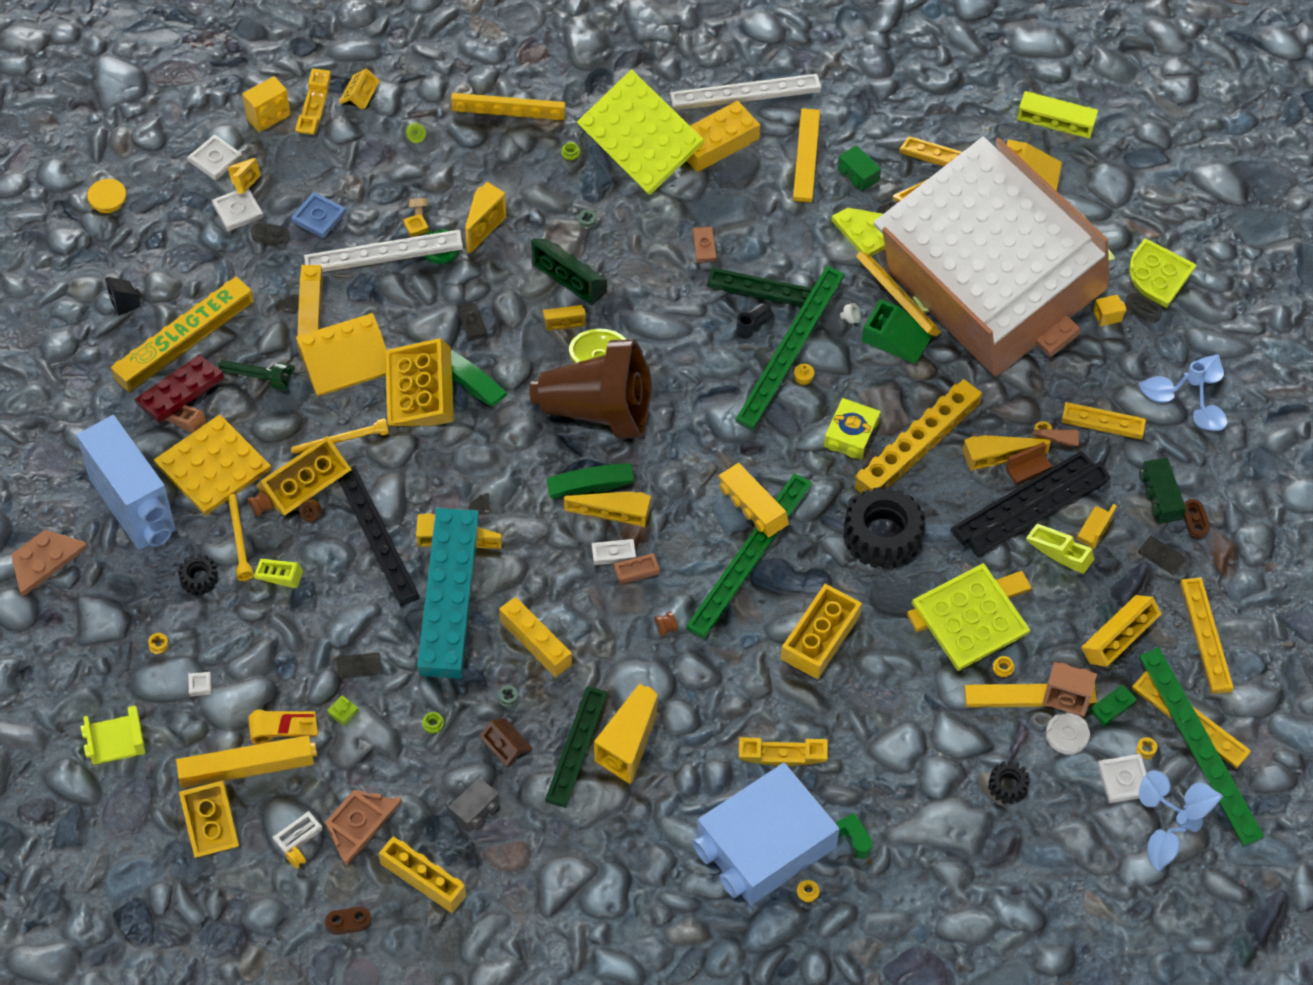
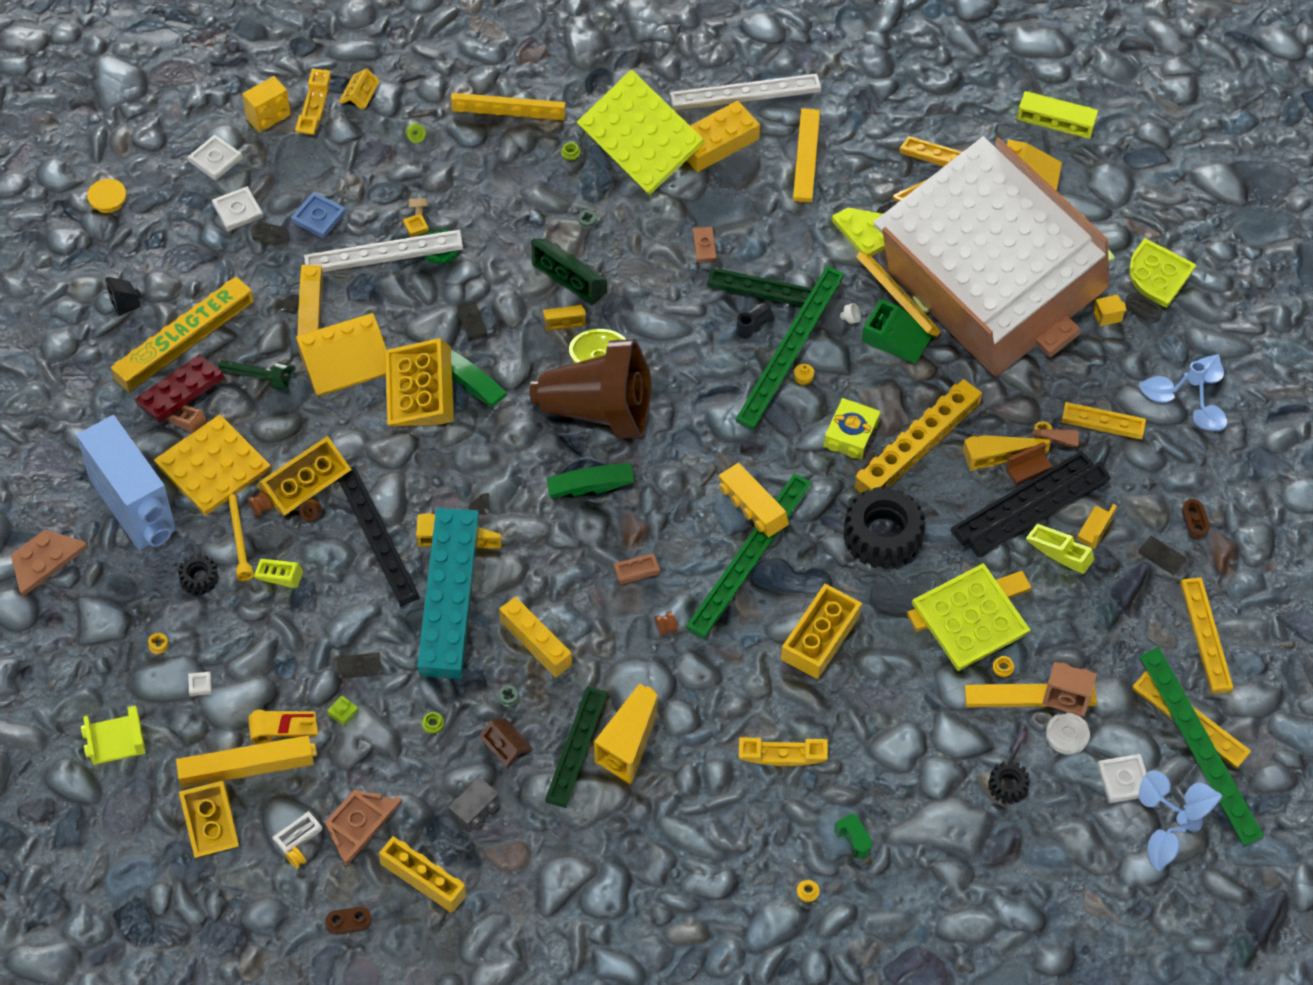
yellow slope [228,158,261,194] -> none
yellow piece [291,418,389,454] -> none
yellow slope [465,182,507,254] -> none
yellow slope [564,491,651,527] -> none
white plate [592,539,636,565] -> none
light blue brick [692,762,840,906] -> none
green brick [837,145,881,192] -> none
yellow brick [1081,595,1162,667] -> none
green plate [1089,684,1137,726] -> none
yellow bush [1136,737,1157,760] -> none
dark green brick [1139,457,1186,524] -> none

